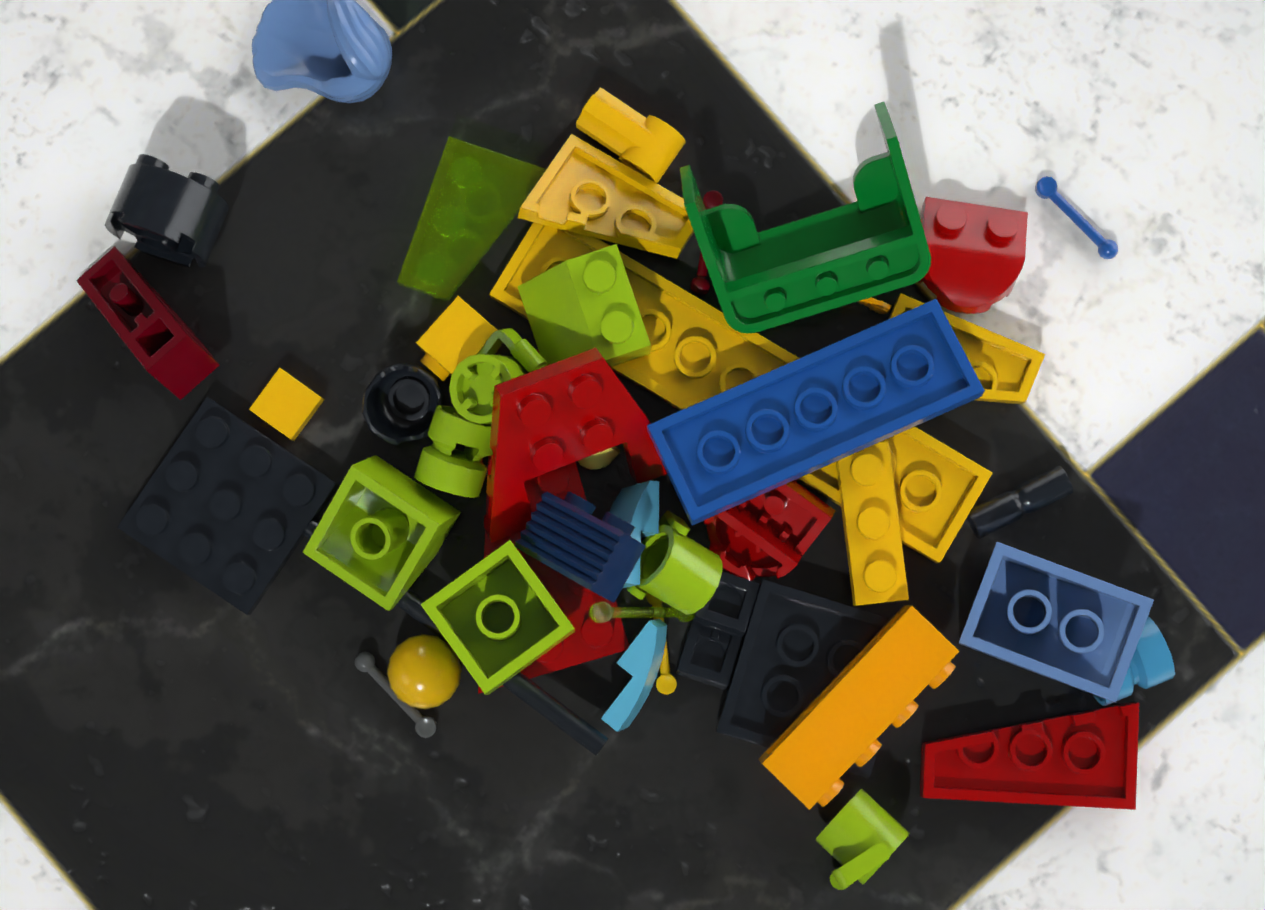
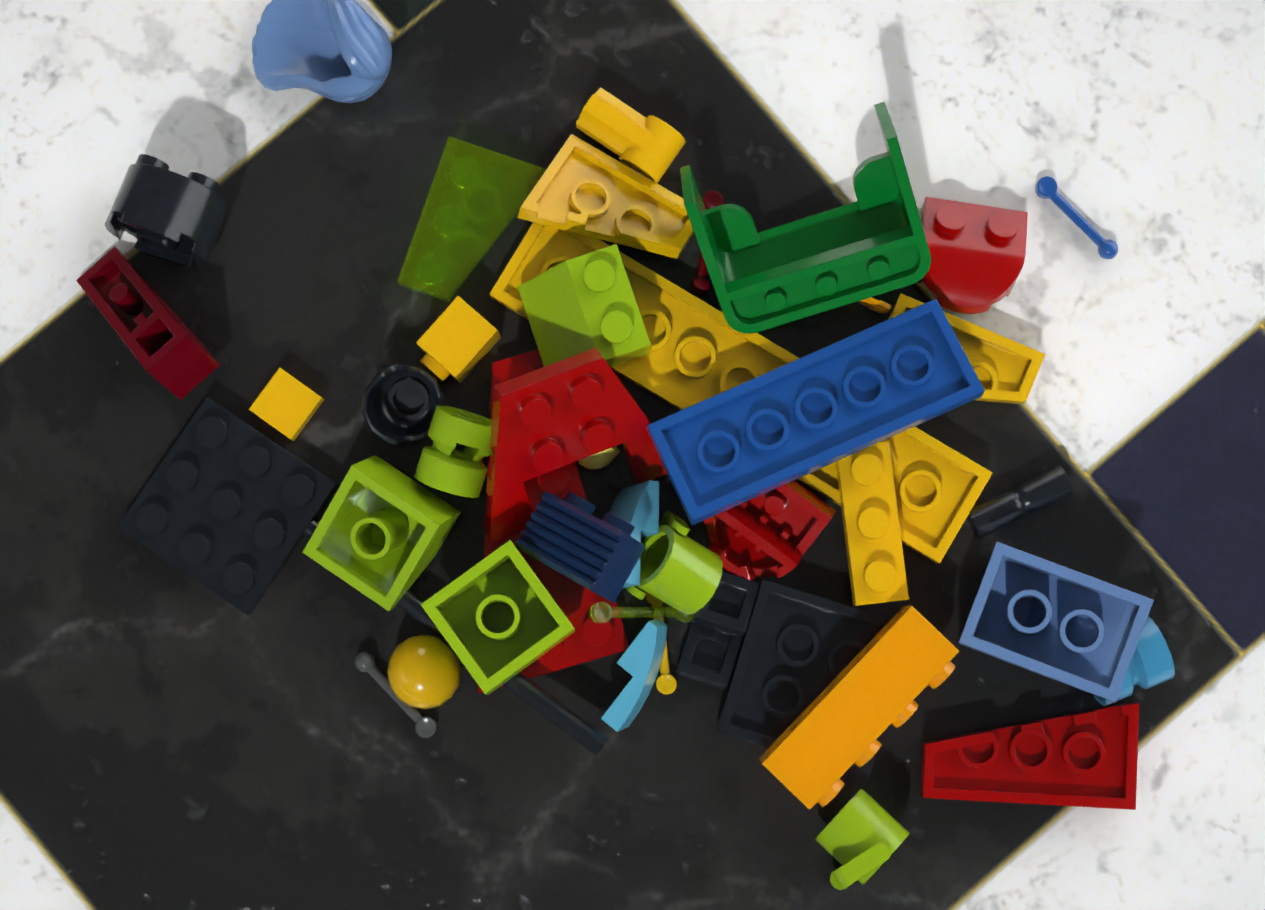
lime piece [449,328,547,424] -> none

